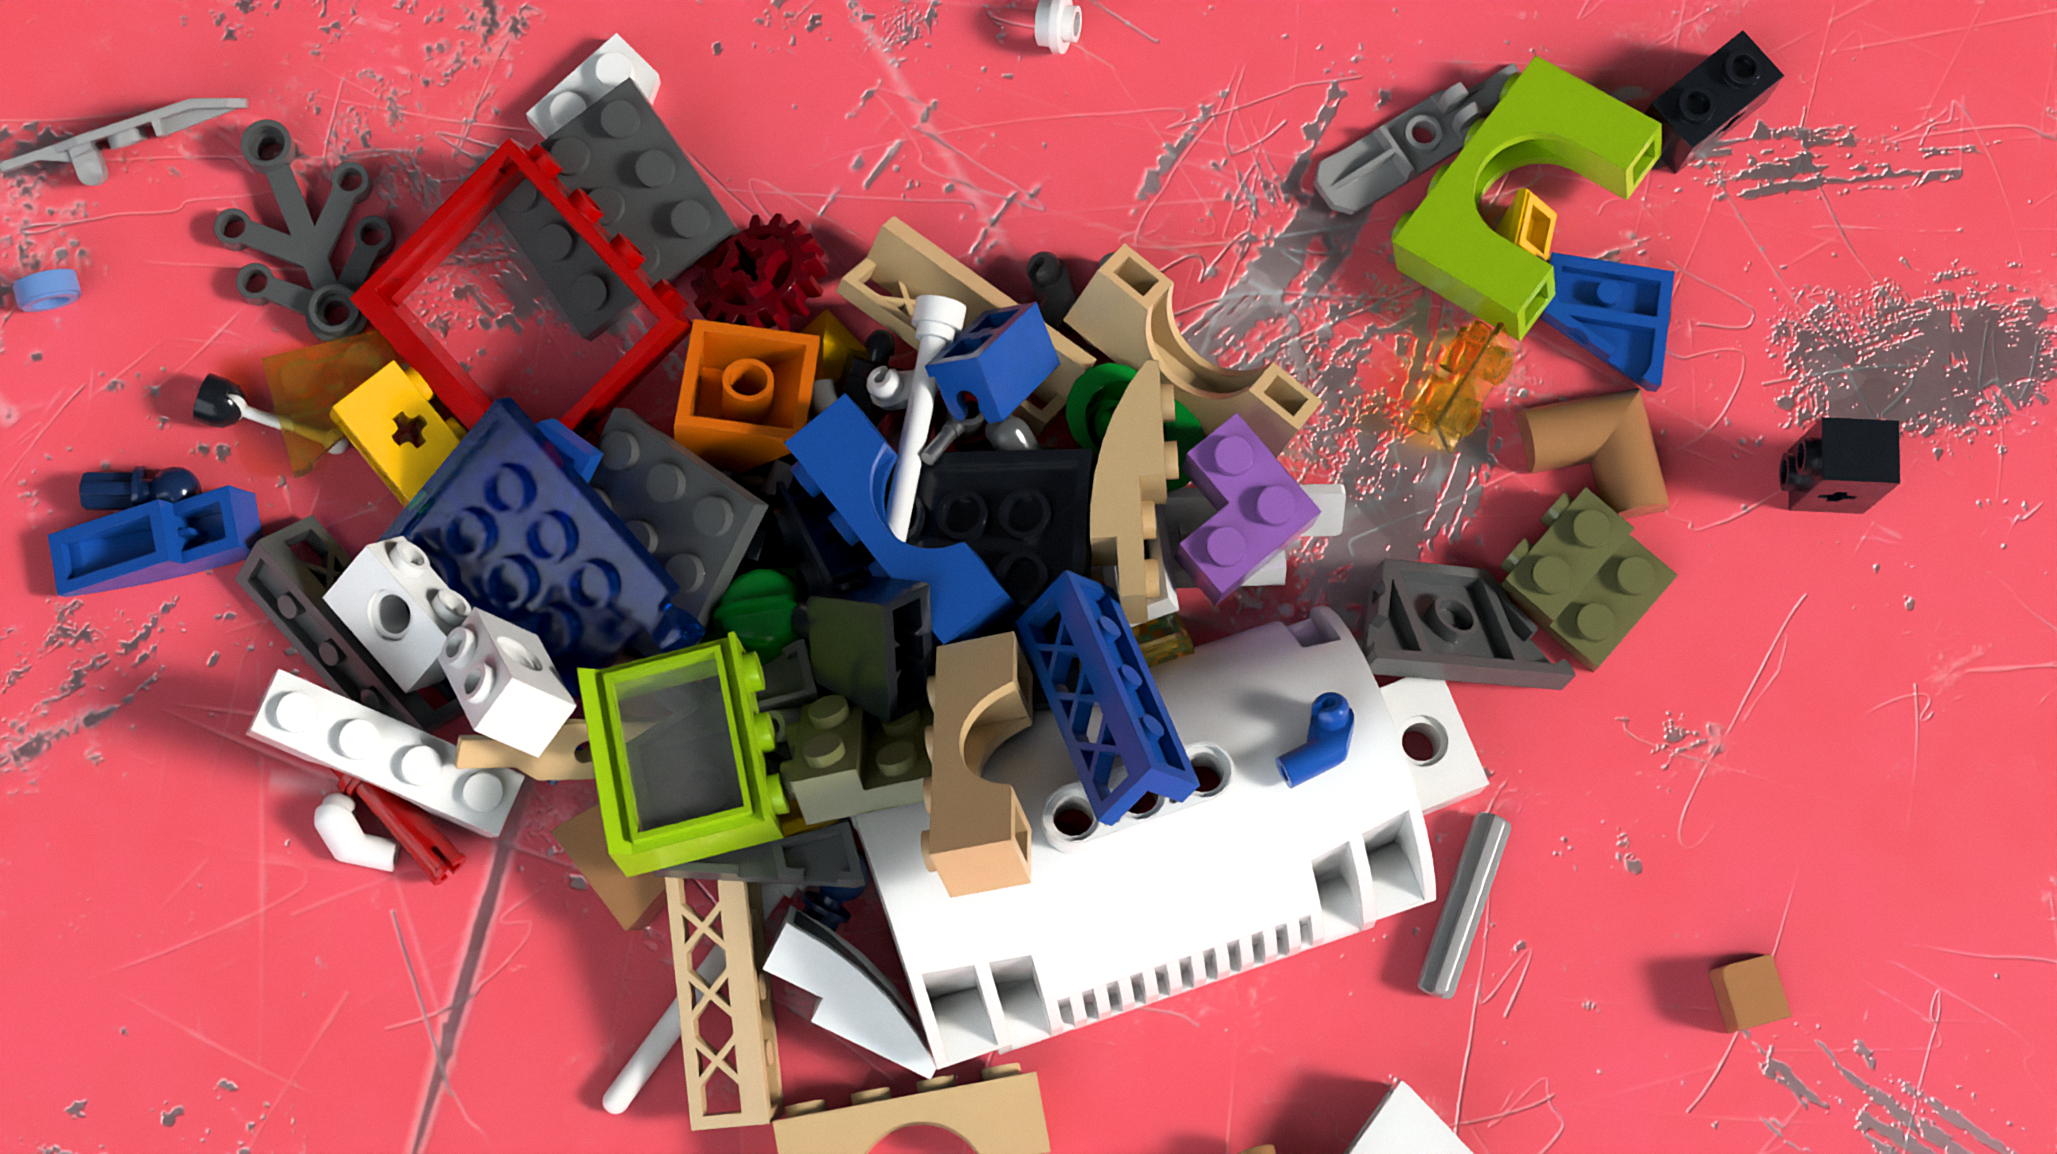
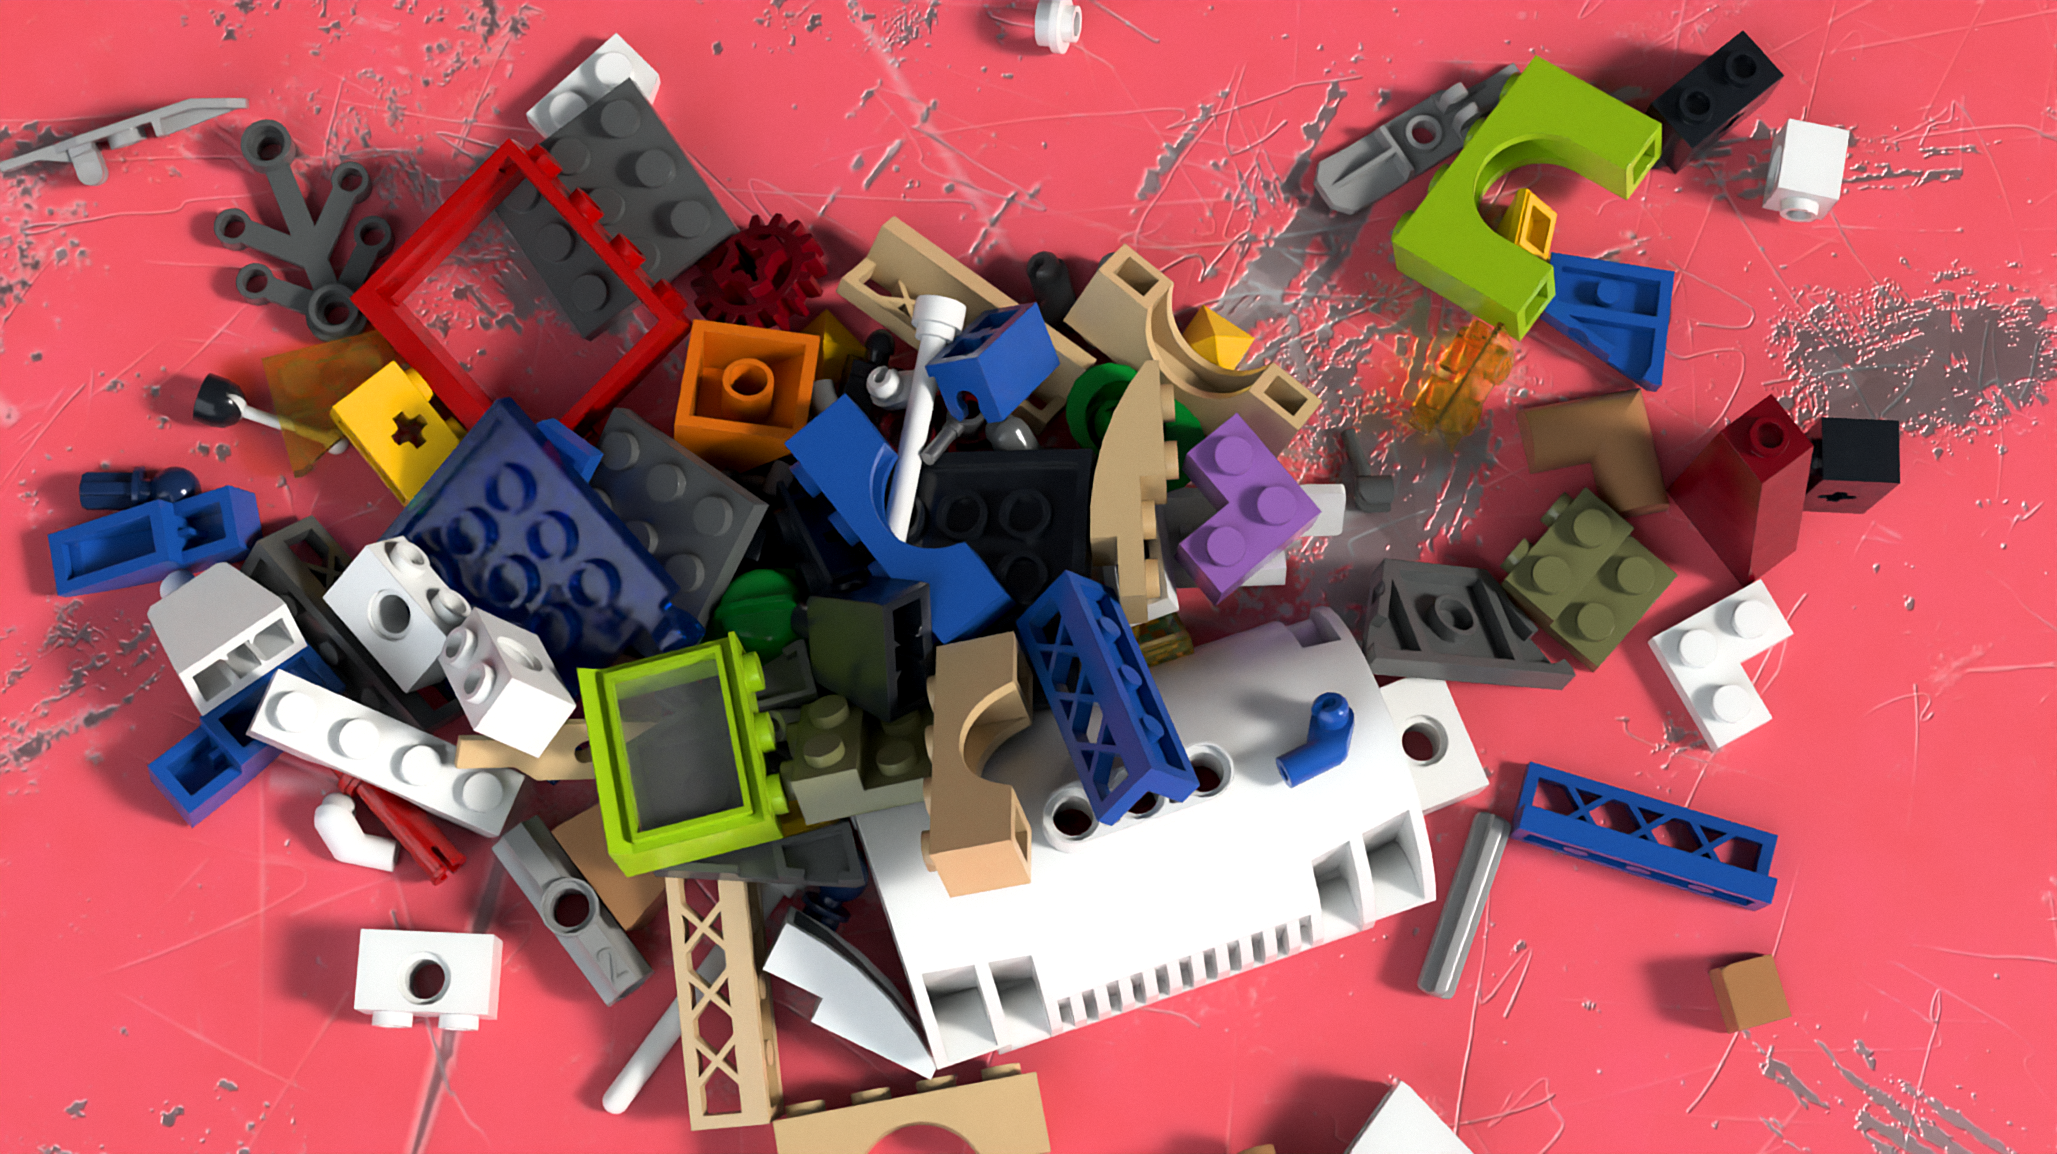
medium blue tile [12,269,82,312] -> none
none -> white torso [147,562,308,716]
none -> blue slope [147,639,346,828]
none -> white brick [354,929,503,1031]
none -> light grey piece [491,815,655,1007]
none -> yellow slope [1182,305,1255,370]
none -> dark grey hand [1341,428,1394,513]
none -> blue fence [1508,762,1778,911]
none -> white plate [1647,579,1794,752]
none -> dark red slope [1666,394,1814,588]
none -> white brick [1762,118,1850,222]

